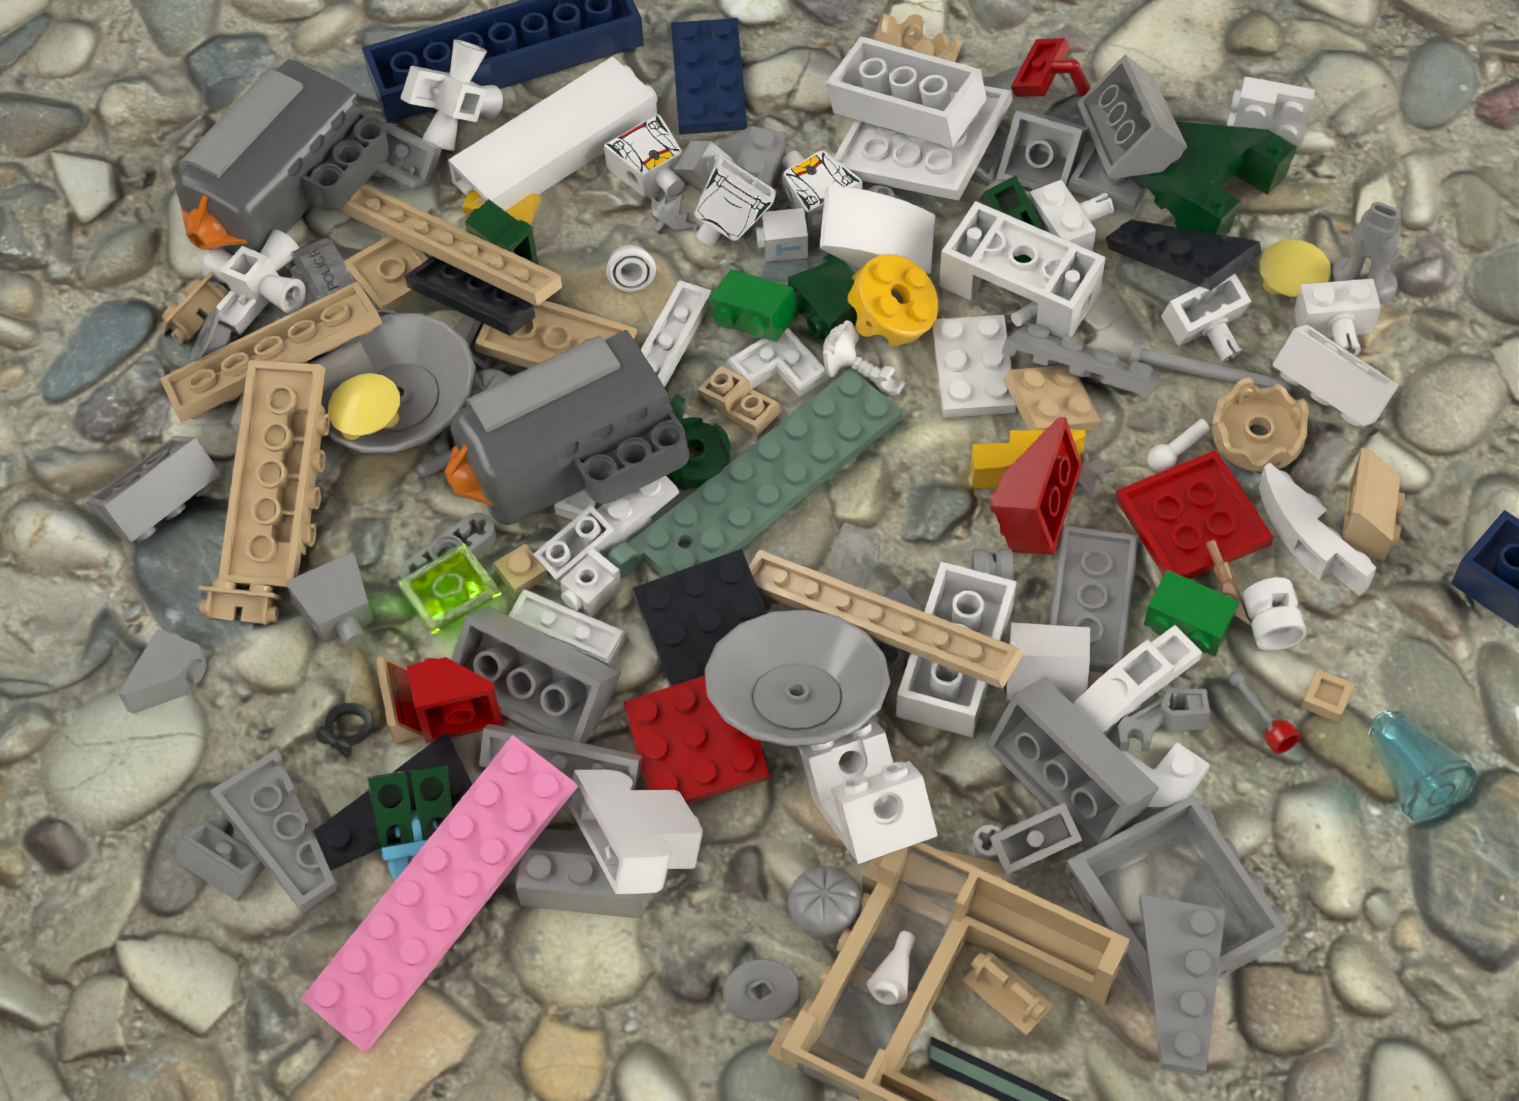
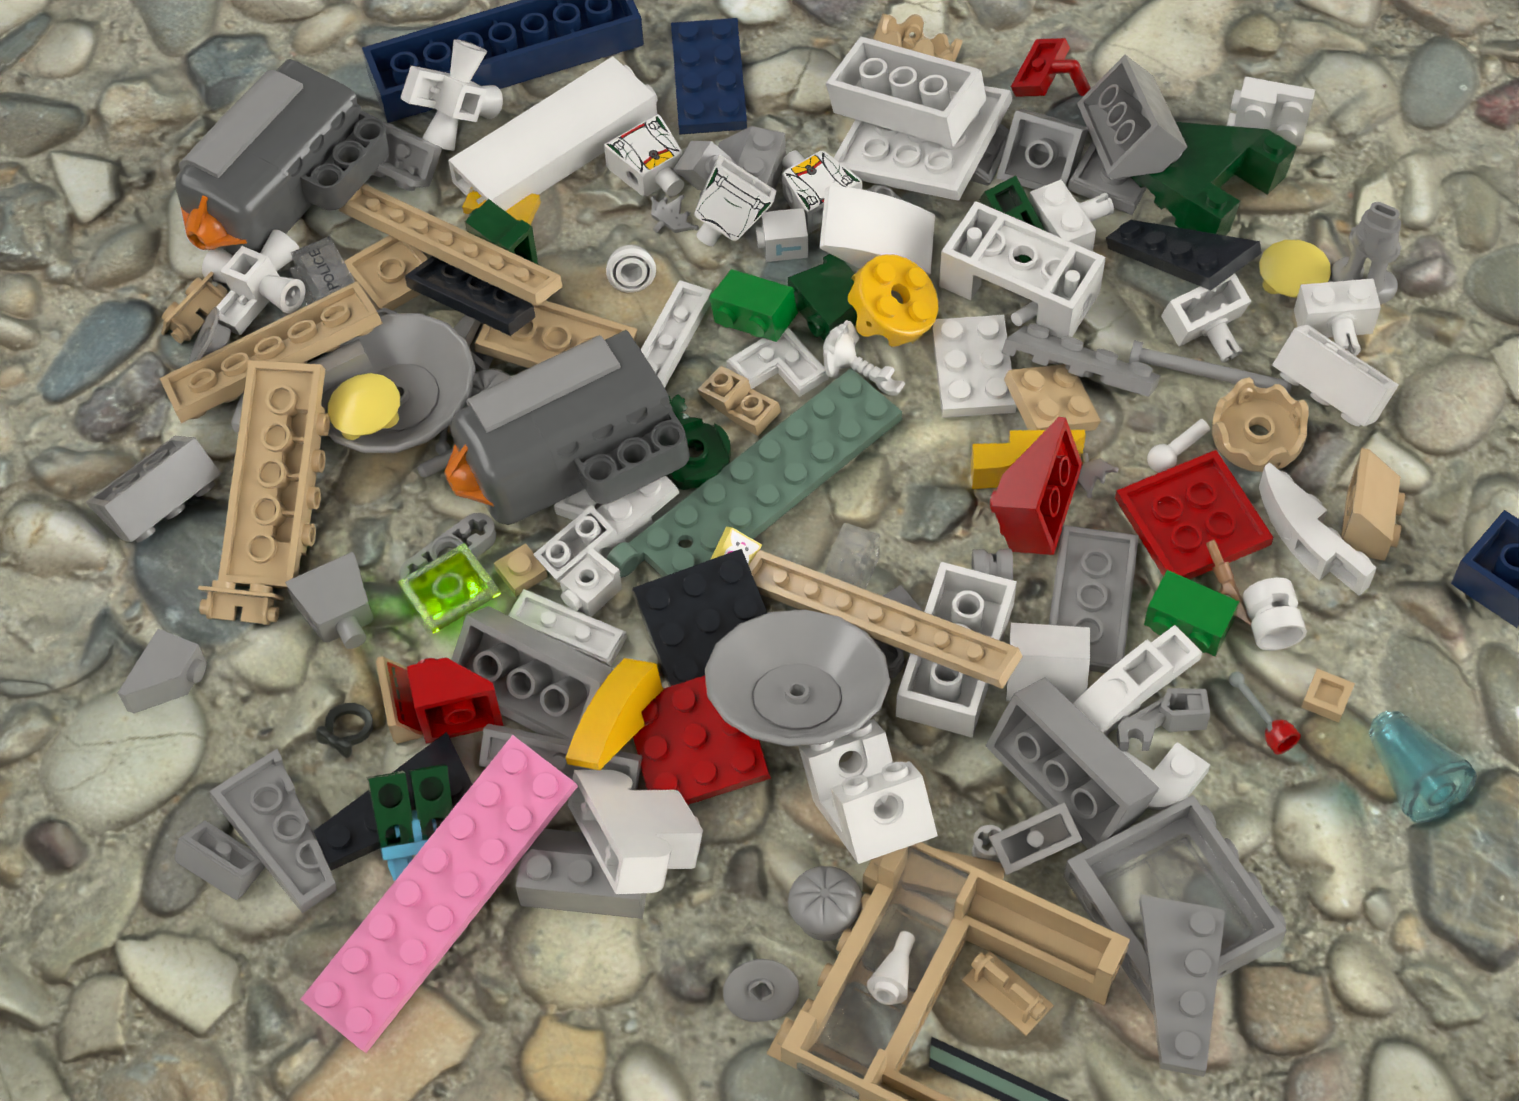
none -> yellow slope [565,658,663,771]
none -> tile [710,527,762,565]

